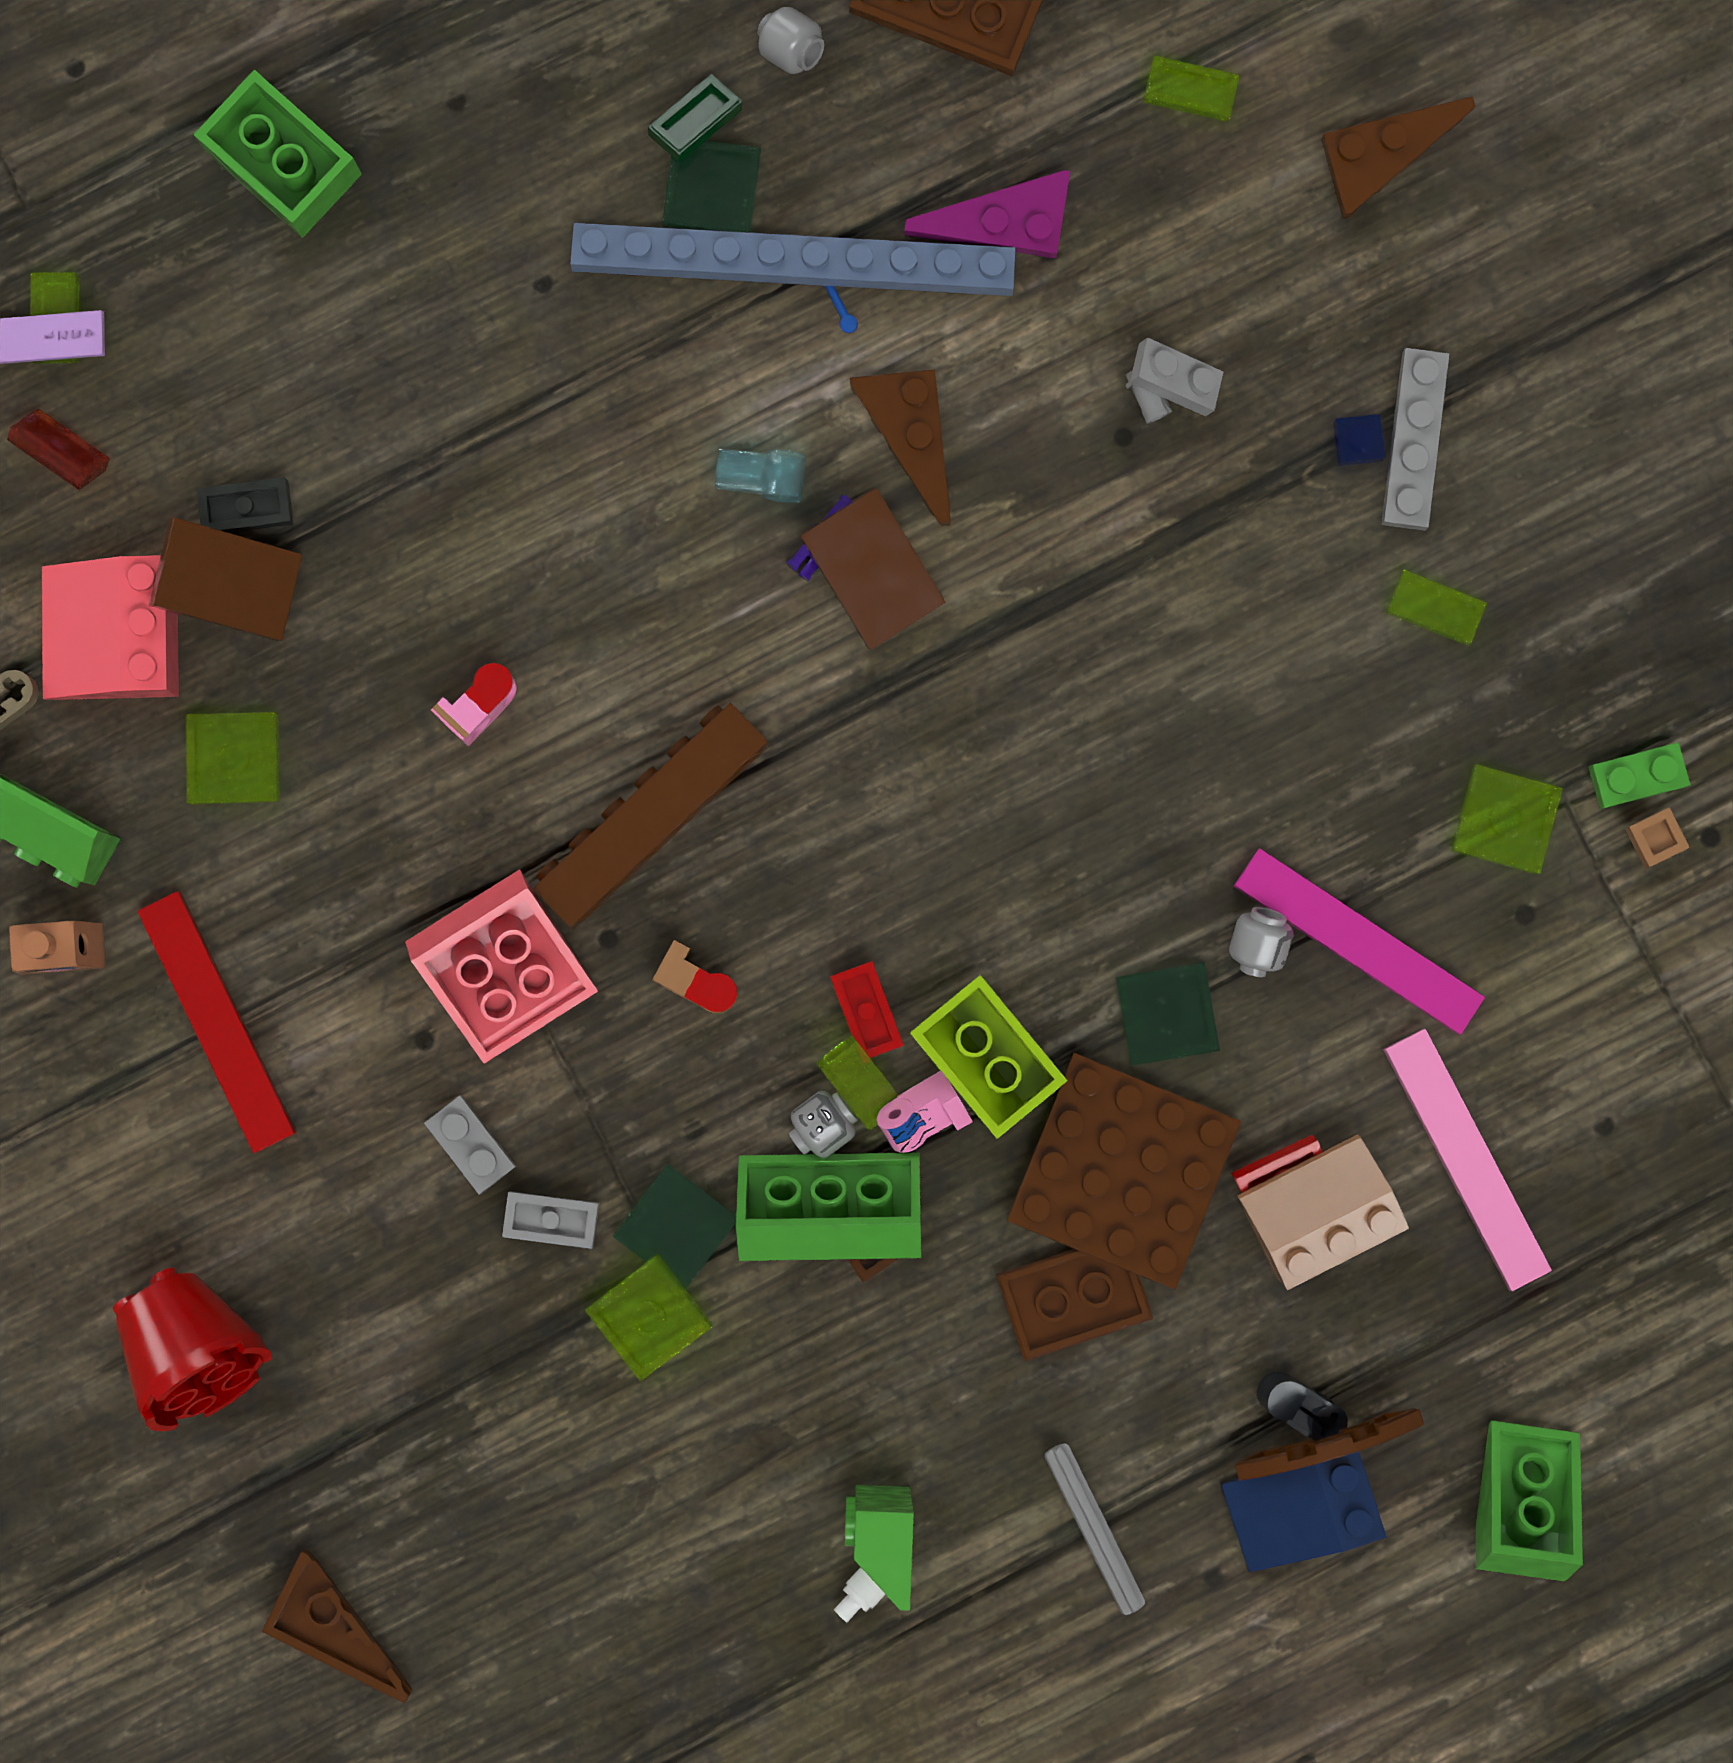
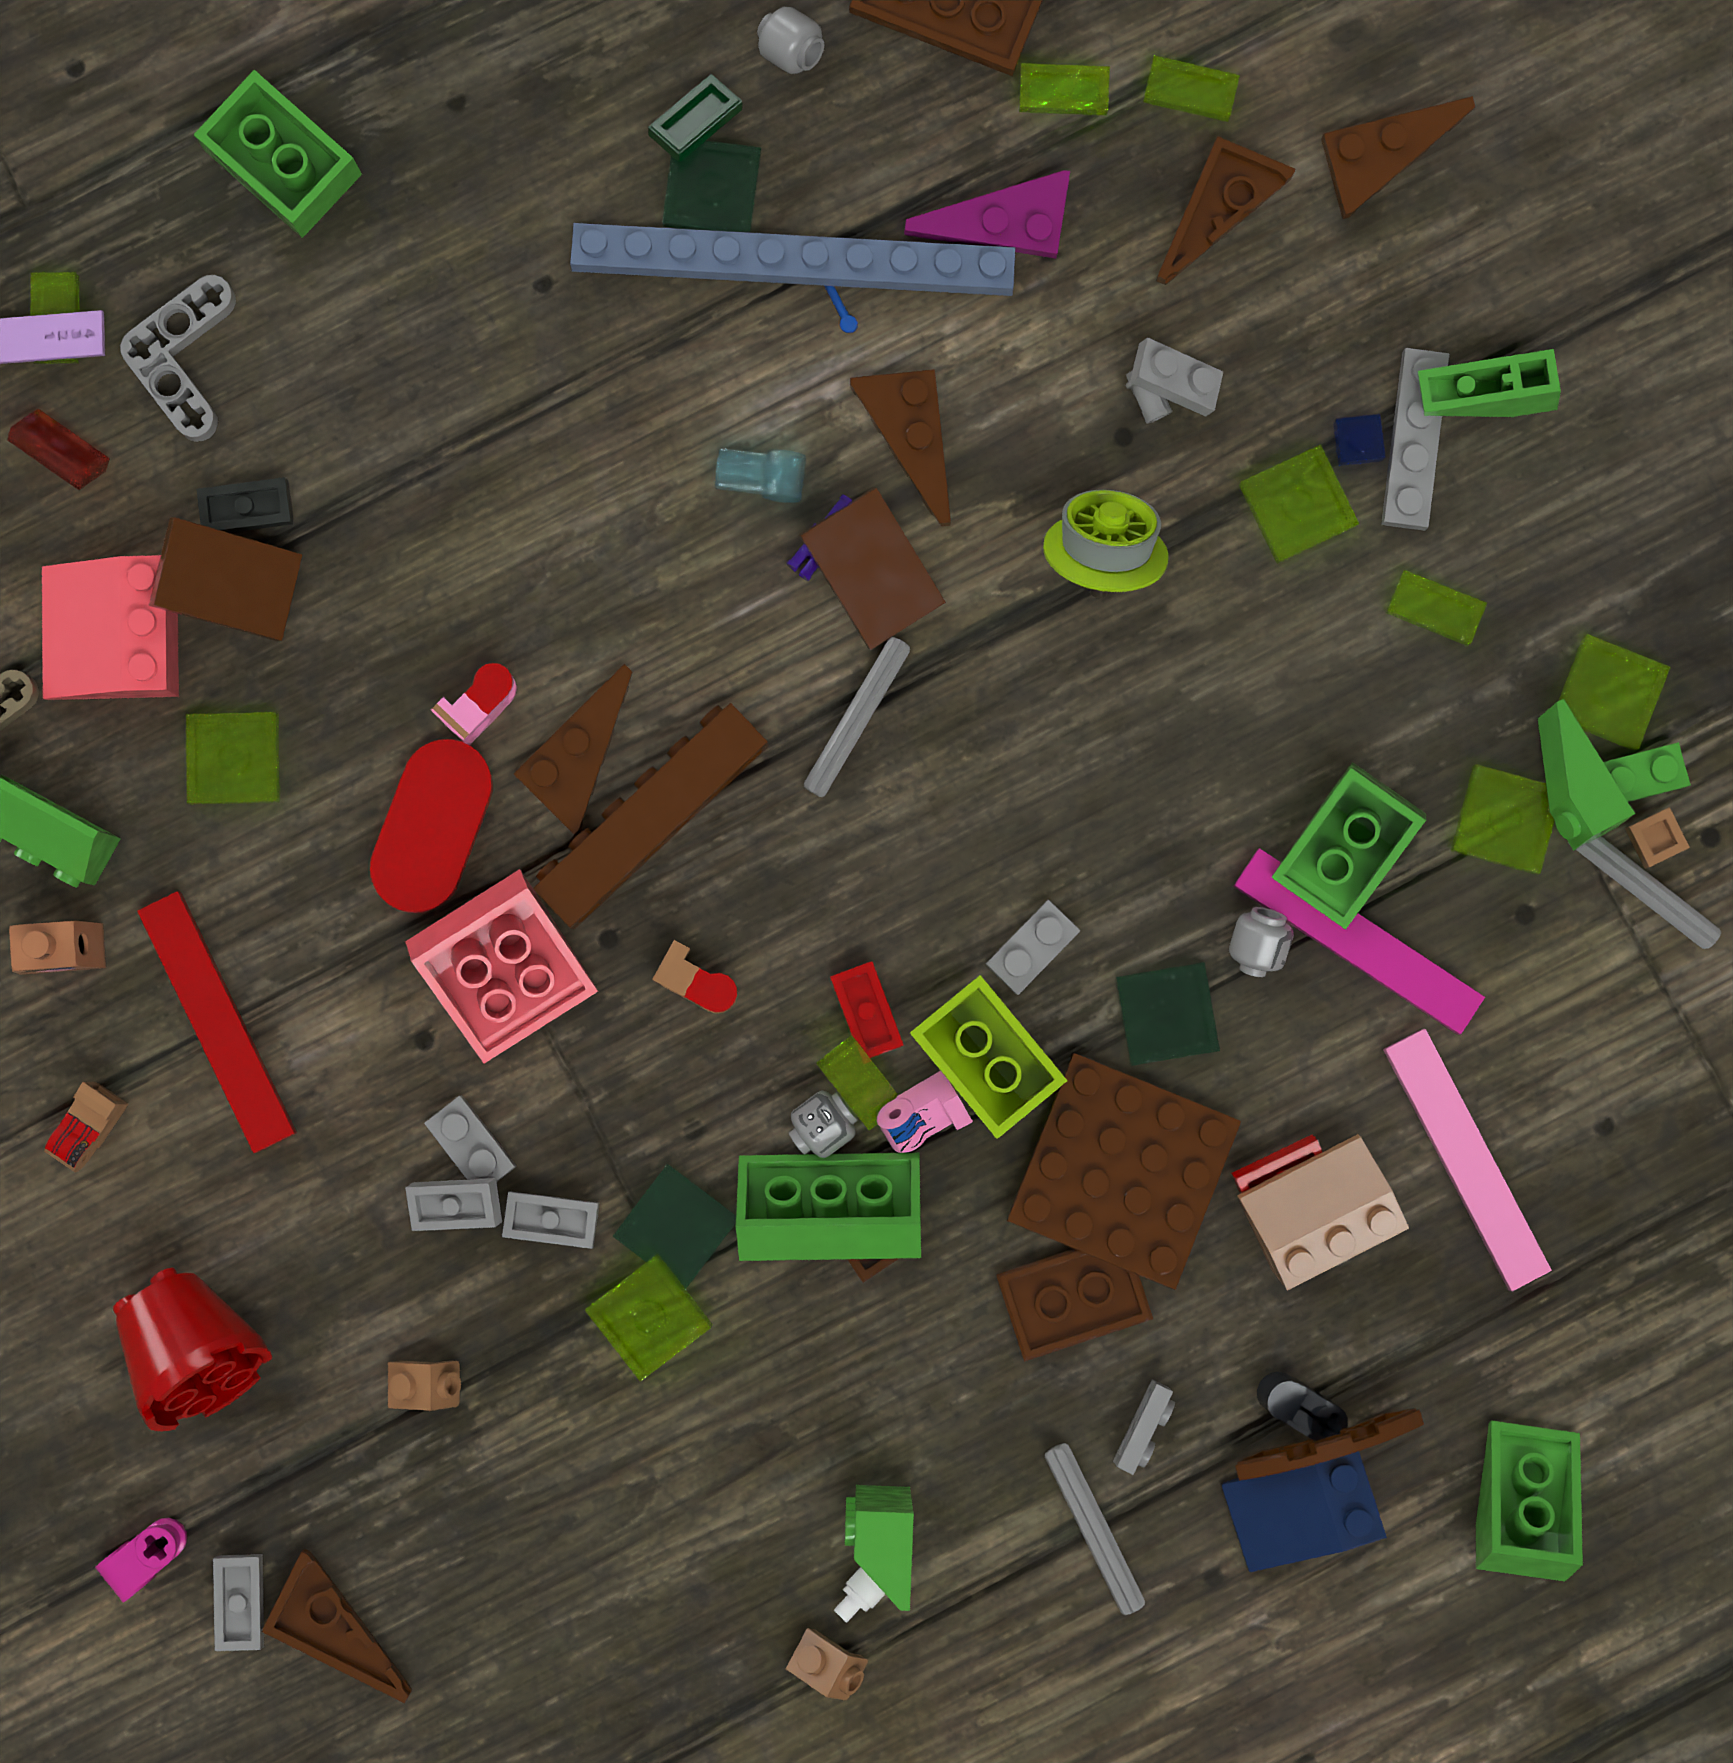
none -> leg [44,1082,129,1173]
none -> dark pink piece [95,1518,187,1603]
none -> light grey beam [120,275,236,442]
none -> light grey plate [213,1554,264,1651]
none -> red tile [370,739,493,913]
none -> medium nougat bracket [388,1361,461,1411]
none -> light grey plate [405,1178,502,1231]
none -> reddish brown wing [514,664,633,836]
none -> medium nougat bracket [786,1628,868,1700]
none -> light grey axle [804,637,910,797]
none -> light grey plate [985,900,1080,995]
none -> clear neon green plate [1019,63,1110,115]
none -> lime piece [1043,490,1169,598]
none -> light grey plate [1113,1379,1175,1475]
none -> reddish brown wing [1156,136,1296,285]
none -> clear neon green tile [1239,444,1359,564]
none -> bright green slope [1271,762,1426,930]
none -> bright green slope [1418,349,1561,417]
none -> bright green slope [1538,699,1635,851]
none -> clear neon green tile [1559,634,1670,751]
none -> light grey axle [1568,837,1721,949]

